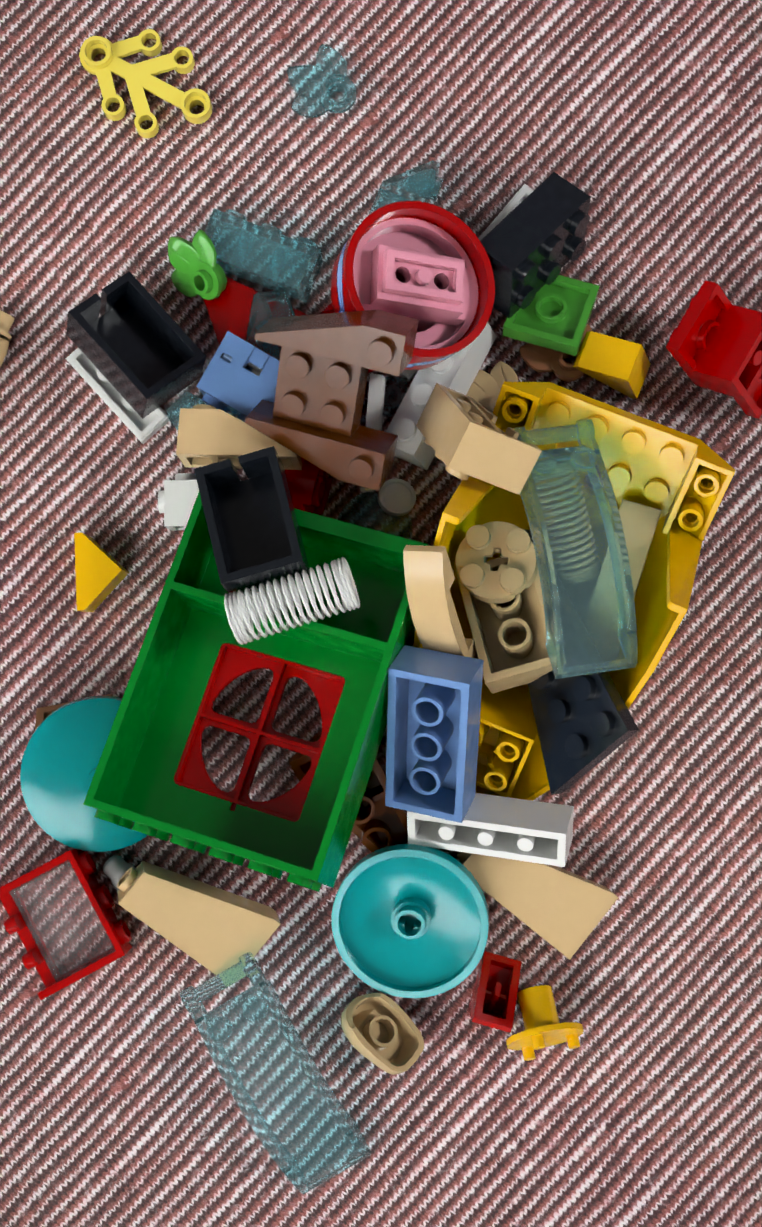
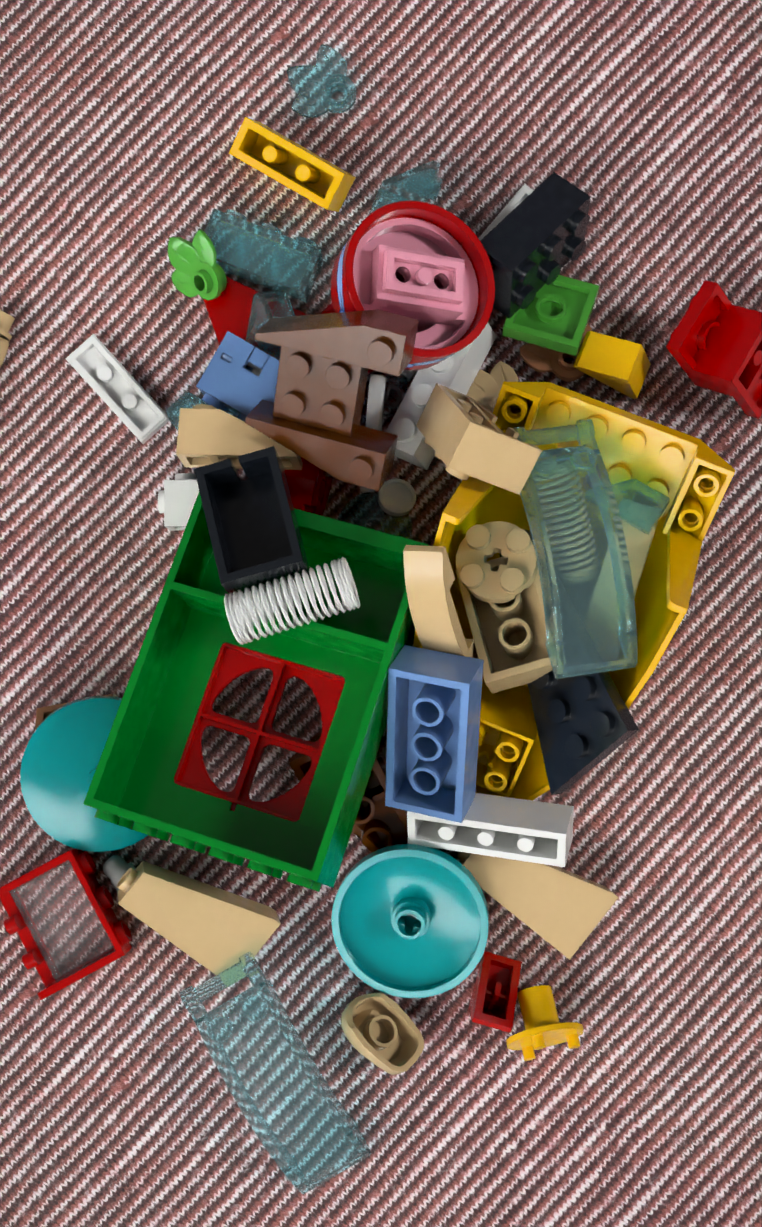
black piece [66,271,206,419] -> none
yellow slope [74,533,129,612] -> none
light yellow plant [79,29,212,138] -> none
none -> yellow brick [229,117,356,212]
none -> clear light blue tile [584,479,670,535]

